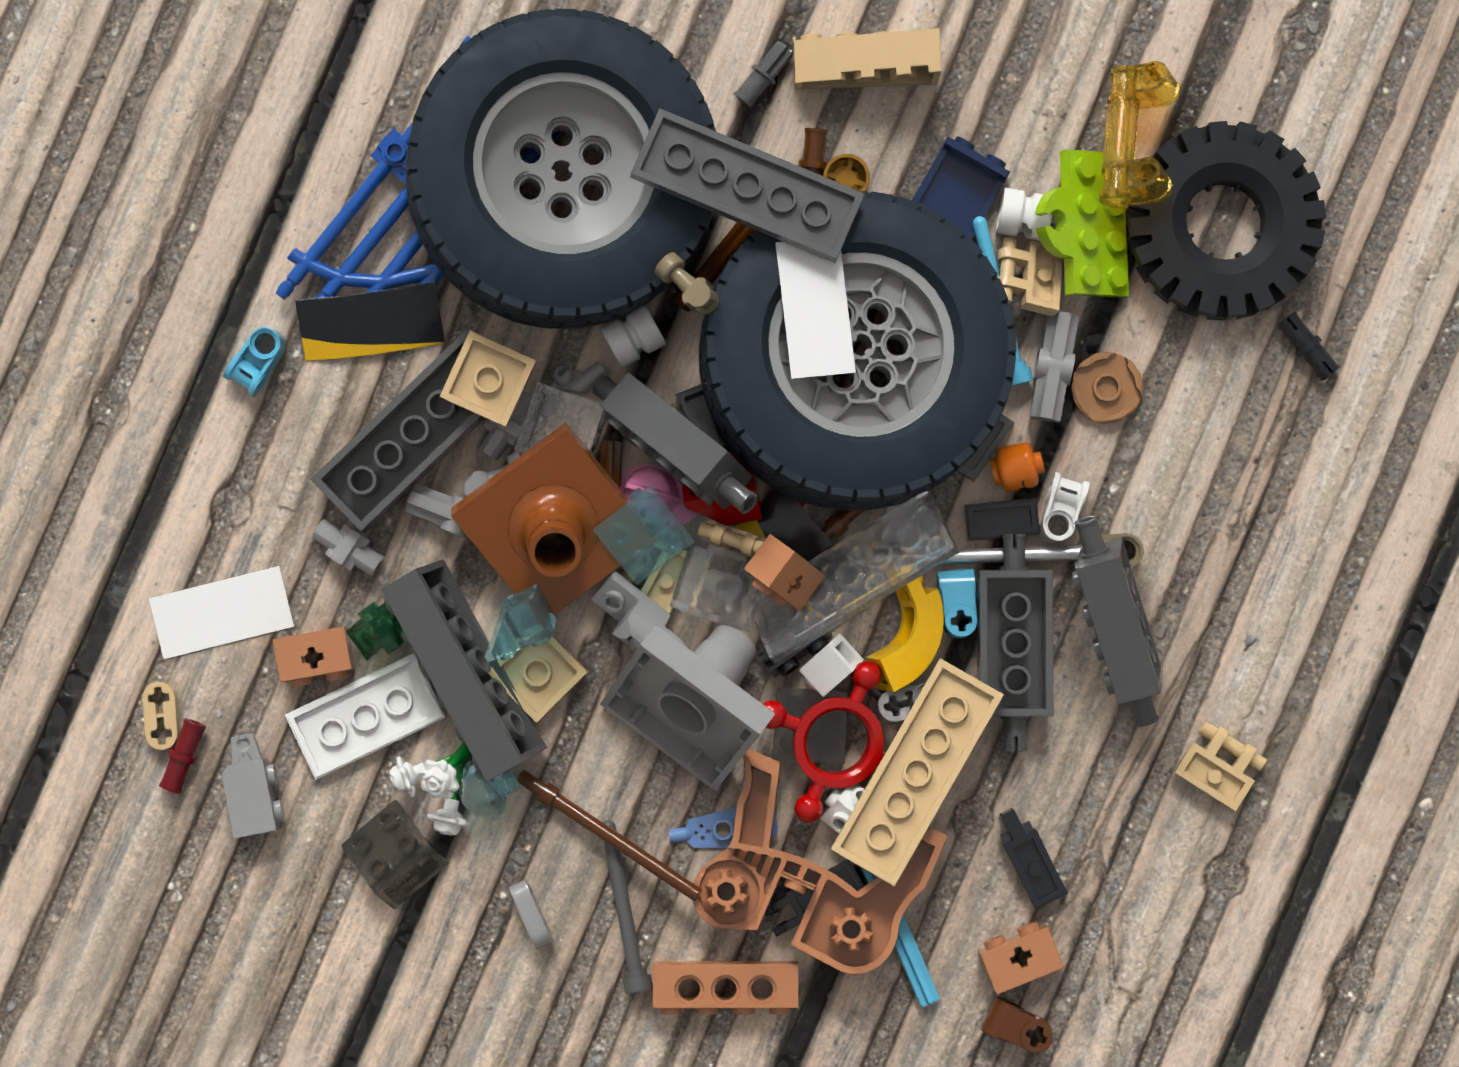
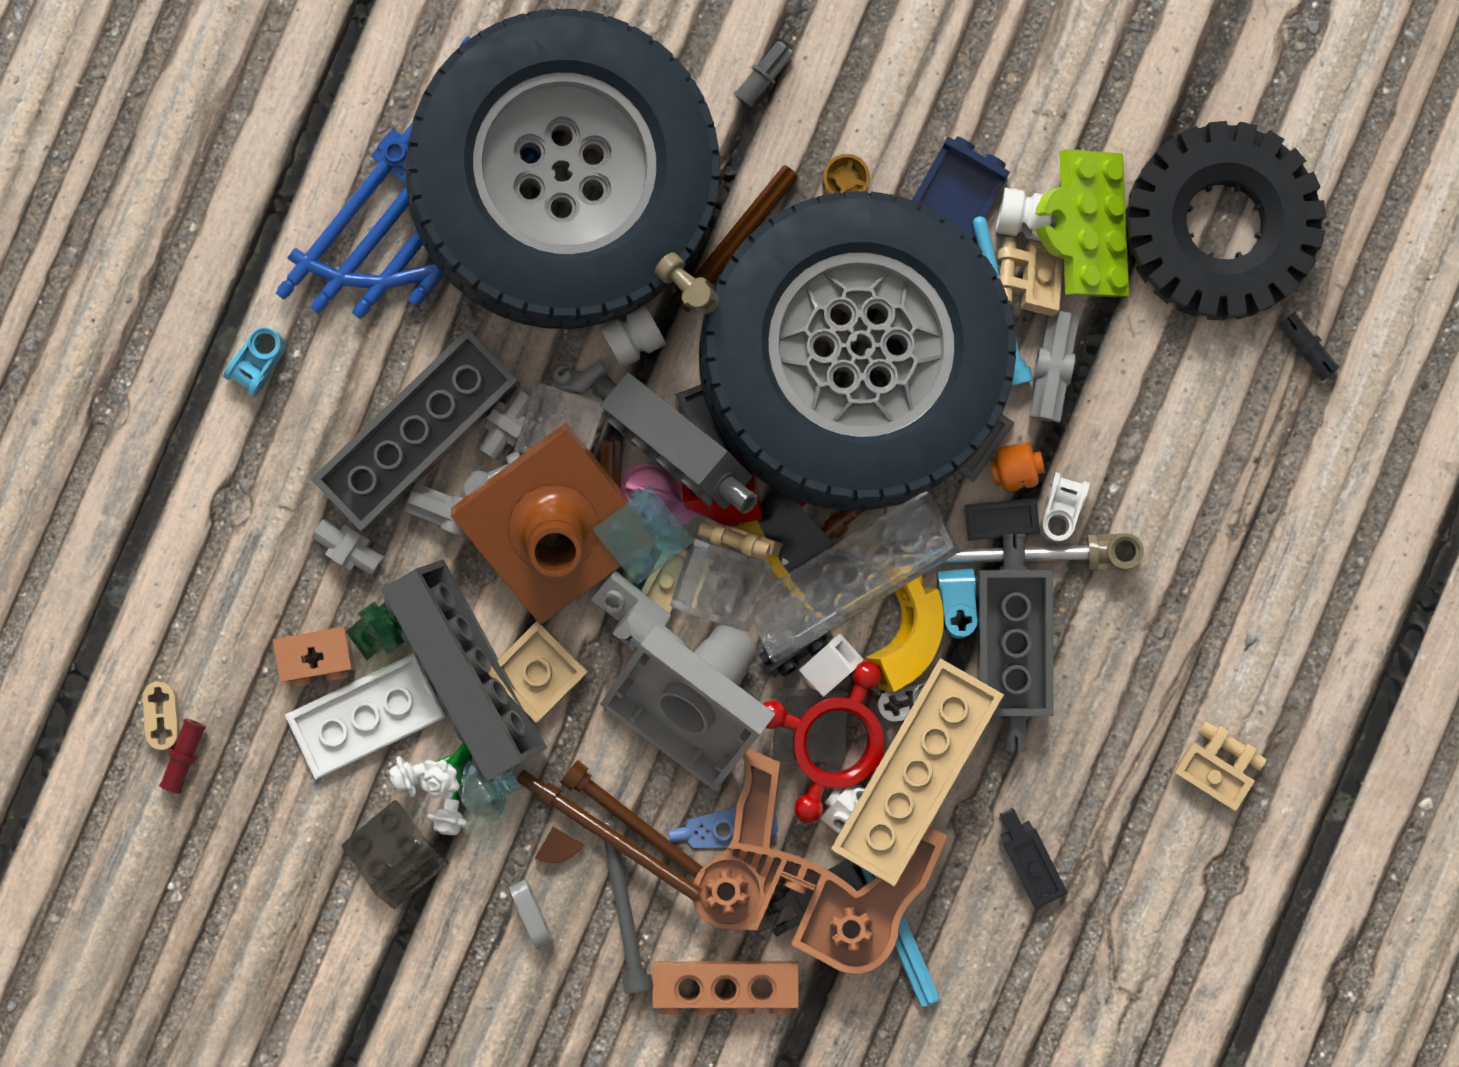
white sticker [149,566,294,659] -> none
light grey hinge [221,733,285,839] -> none
black sticker [295,282,445,361] -> none
tan plate [439,331,537,428] -> none
clear light blue slope [485,584,557,662] -> none
dark grey plate [630,108,865,263] -> none
nougat brick [744,534,825,611] -> none
white sticker [775,242,856,379] -> none
tan wedge [793,28,942,90] -> none
reddish brown pin [799,128,827,176] -> none
nougat brick [978,921,1064,994] -> none
reddish brown piece [981,996,1053,1053] -> none
medium nougat tile [1070,351,1143,424] -> none
dark grey brick [1072,515,1163,727] -> none
clear yellow piece [1099,61,1180,208] -> none
none -> reddish brown tile [535,826,584,863]
none -> reddish brown piece [560,760,703,879]

